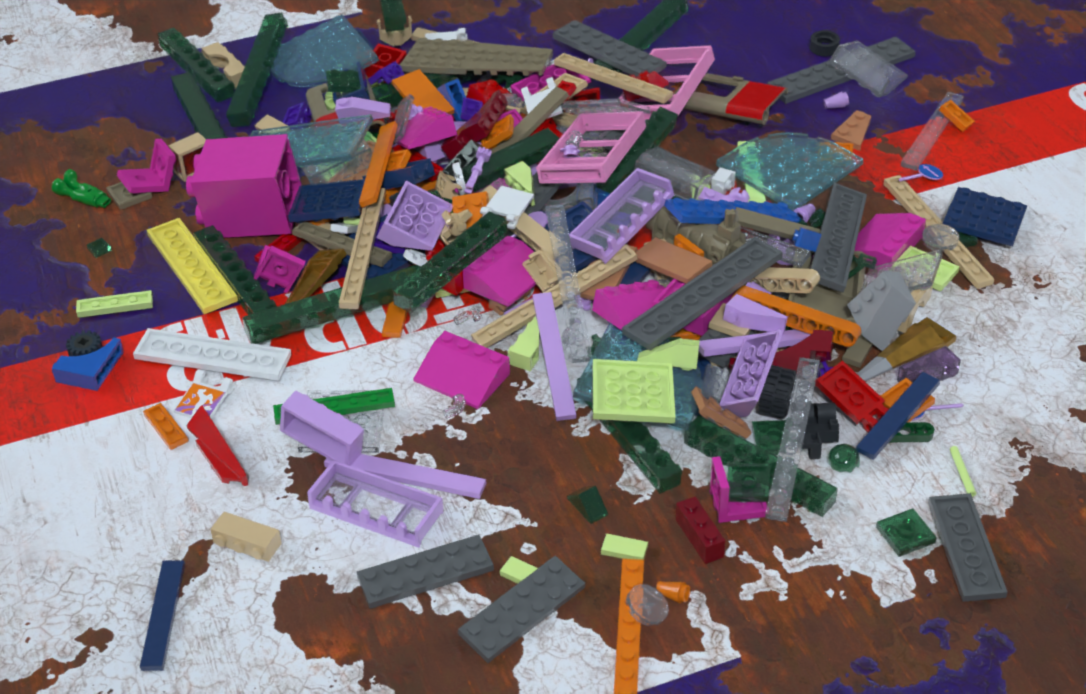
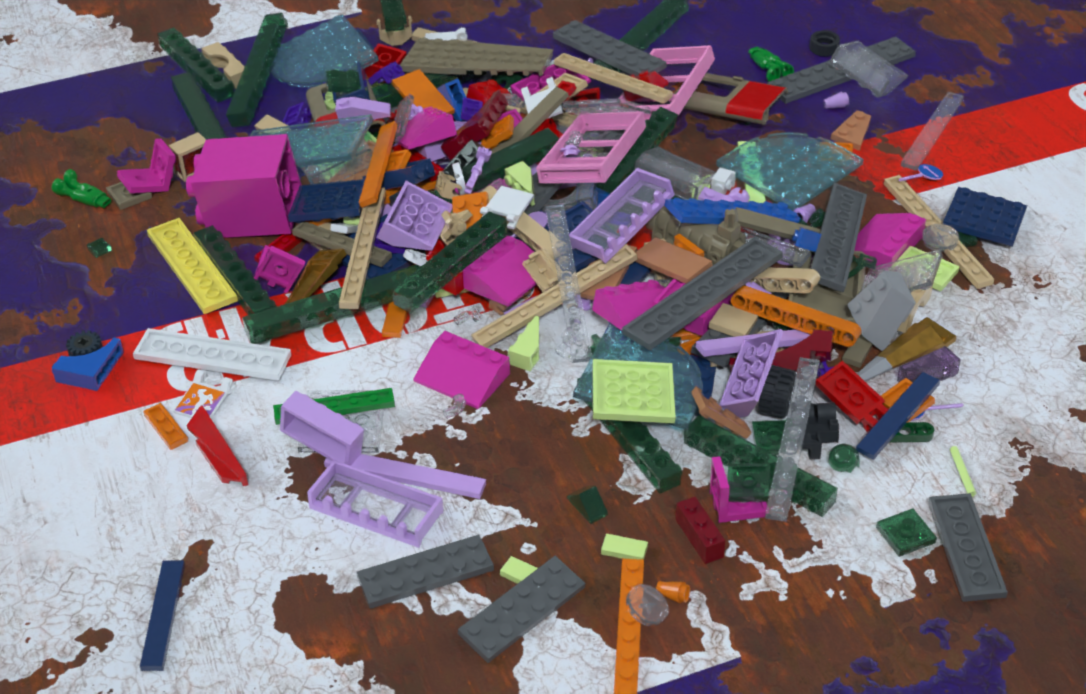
yellowish green plate [76,290,153,318] -> none
tan brick [210,511,282,562] -> none
lavender tile [533,292,576,421] -> none
yellowish green slope [637,338,700,371] -> none
clear tile [701,364,731,403] -> none
lavender slope [723,294,788,333] -> none
orange plate [939,99,975,131] -> none
none -> green piece [749,47,794,82]

